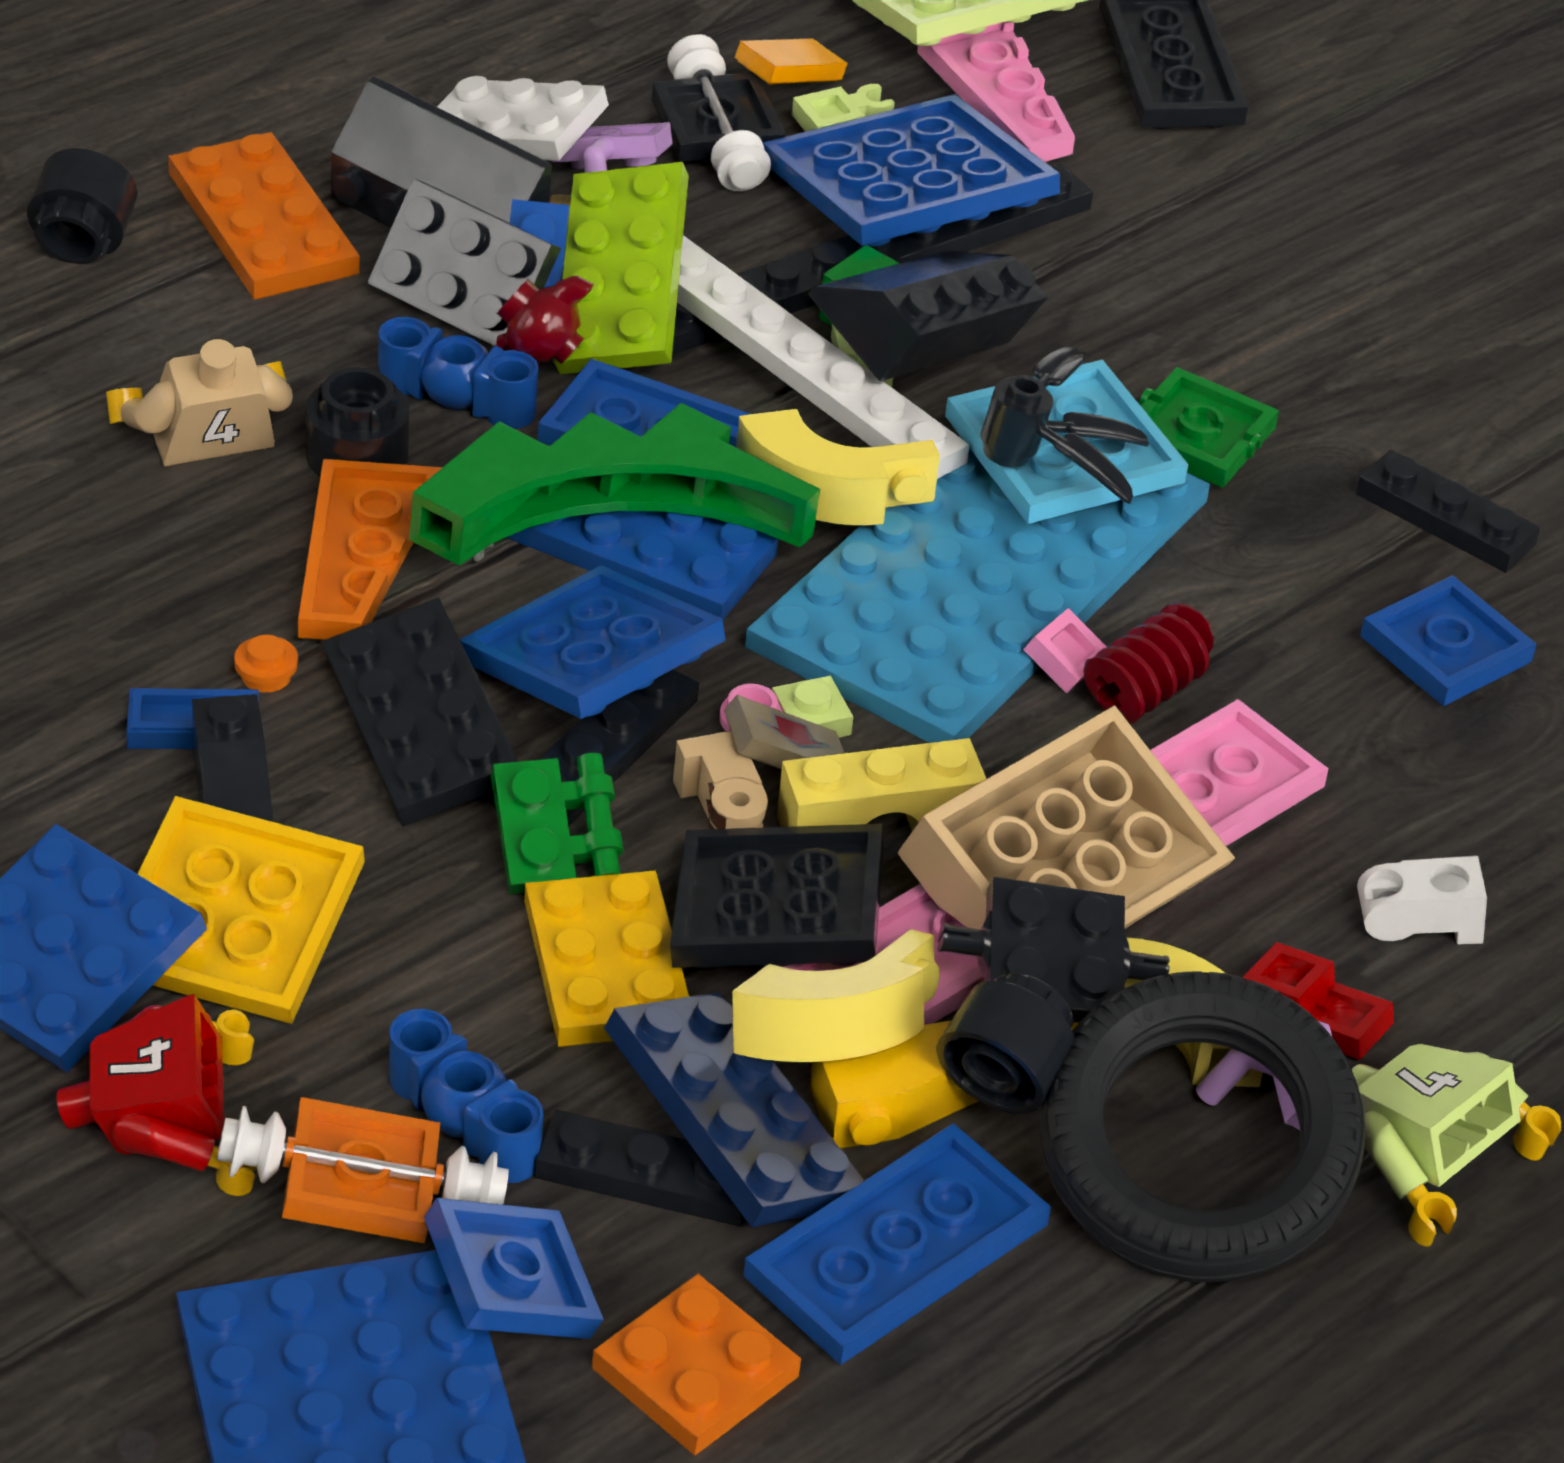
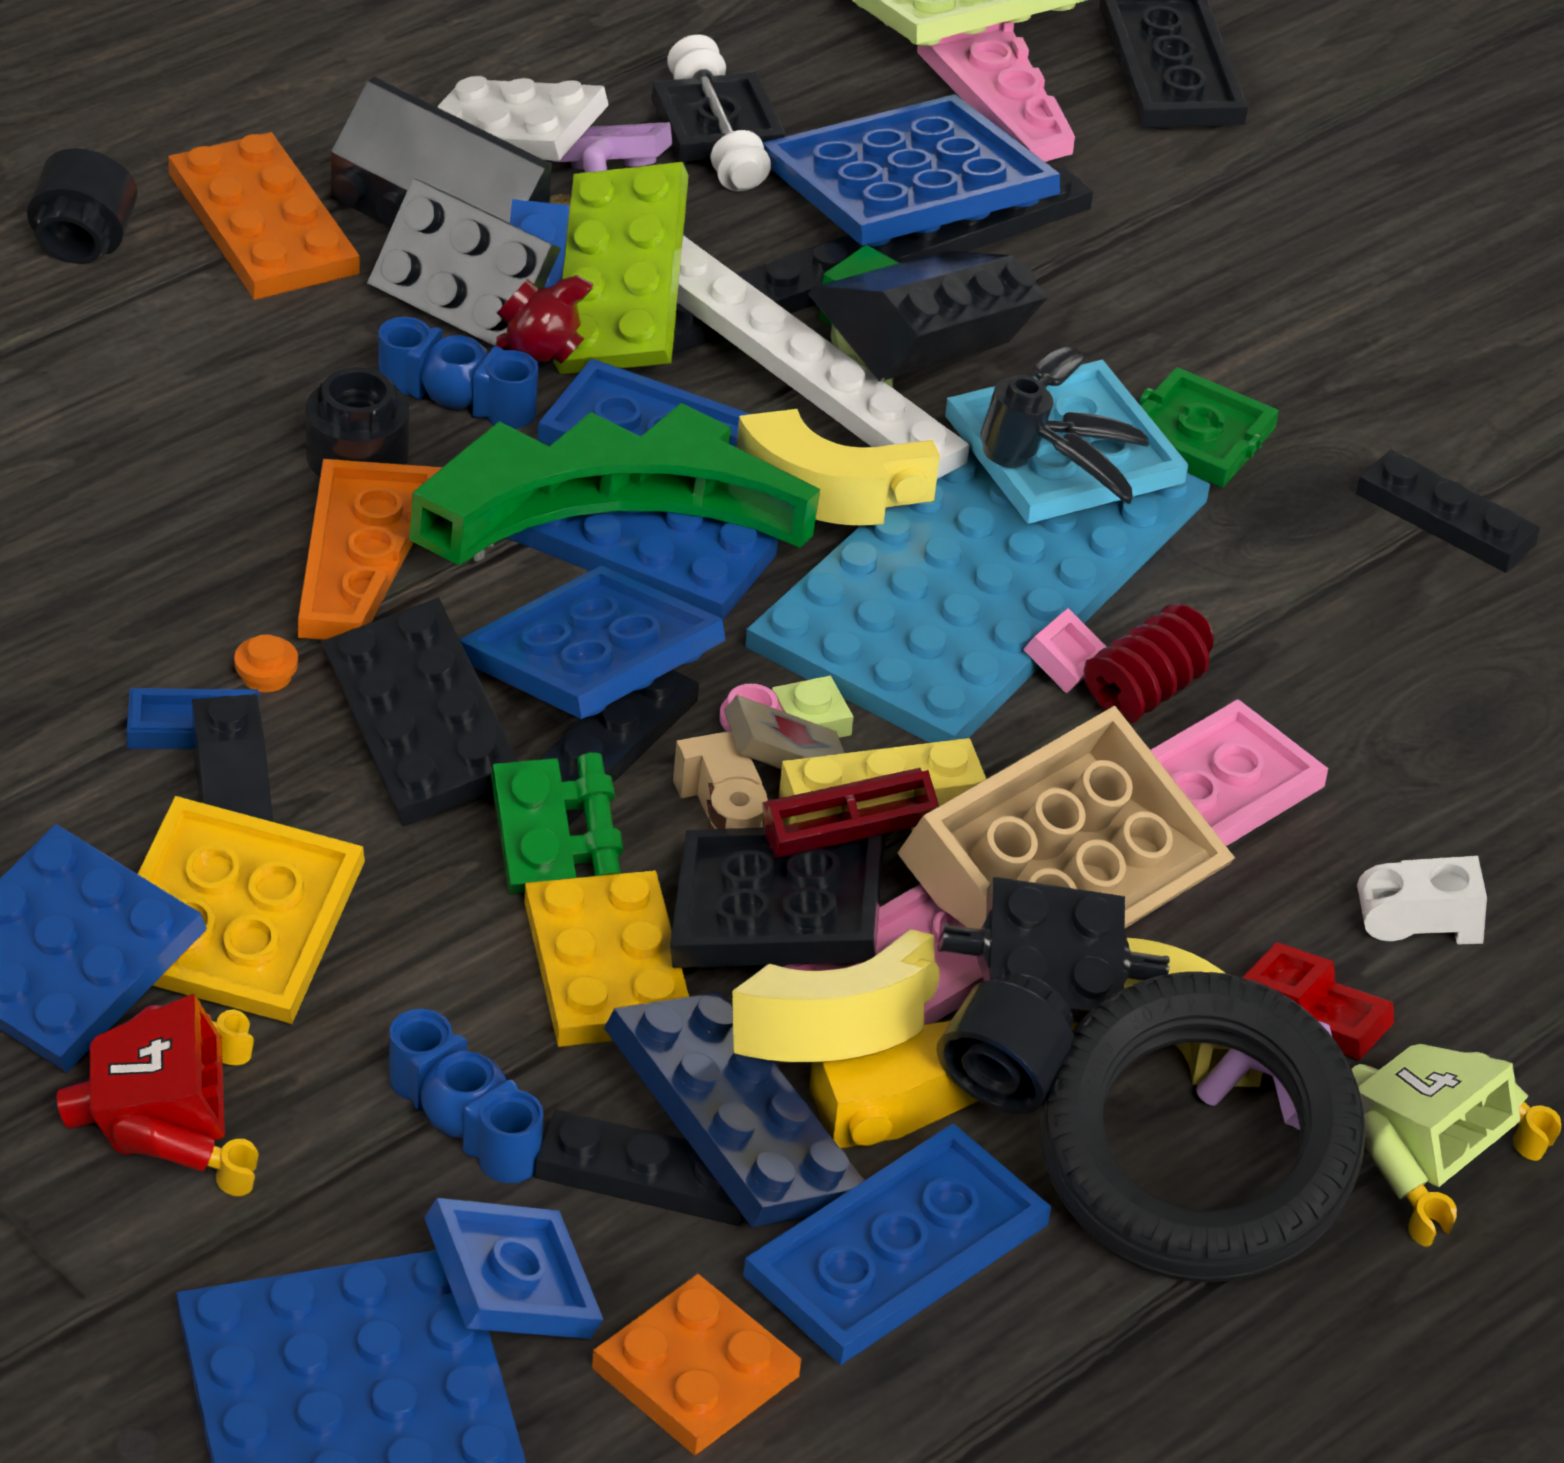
tan torso [106,339,293,466] -> none
orange plate [217,1097,509,1243] -> none
light orange tile [734,39,848,84] -> none
yellowish green plate [792,84,895,132] -> none
blue plate [1360,575,1537,706] -> none
none -> dark red piece [762,768,939,858]

